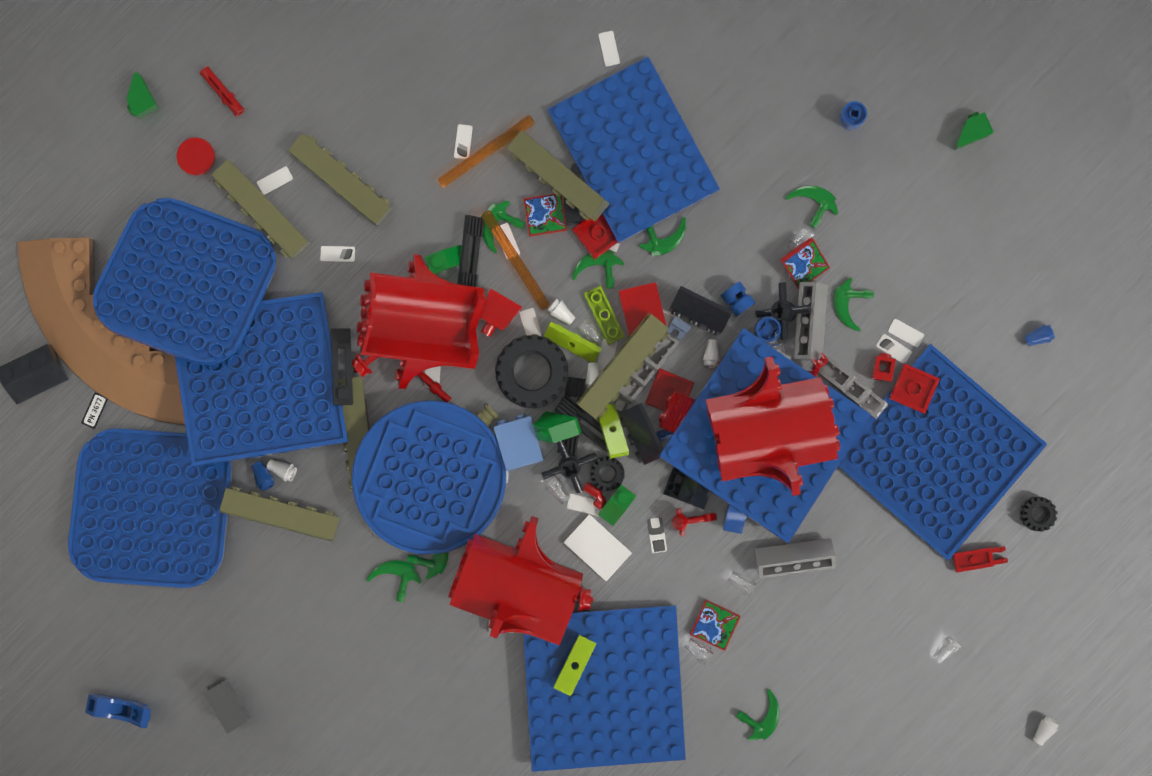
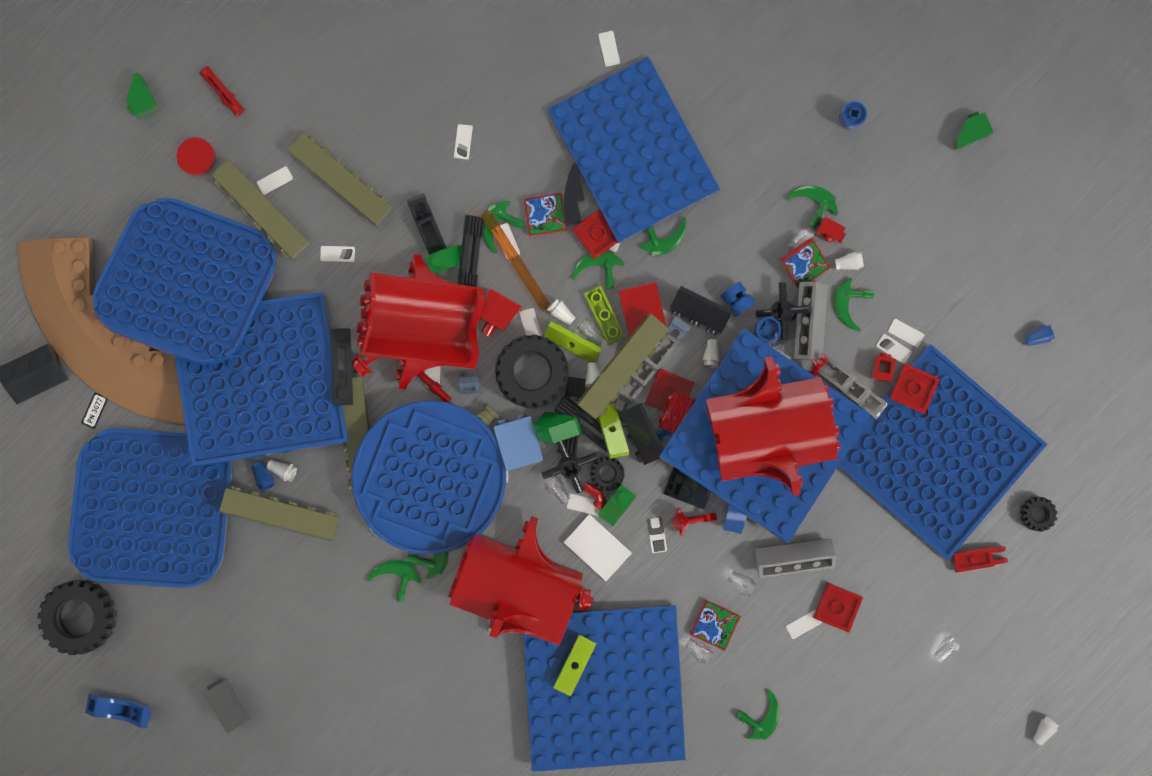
clear orange axle [438,115,534,187] -> none
olive brick [507,130,610,221] -> none
none -> black tyre [37,580,117,655]
none -> black slope [407,193,447,255]
none -> sand blue tile [459,371,480,394]
none -> white sticker [786,610,822,639]
none -> red tile [813,582,863,633]
none -> red brick [814,216,846,244]
none -> white cone [835,251,864,270]

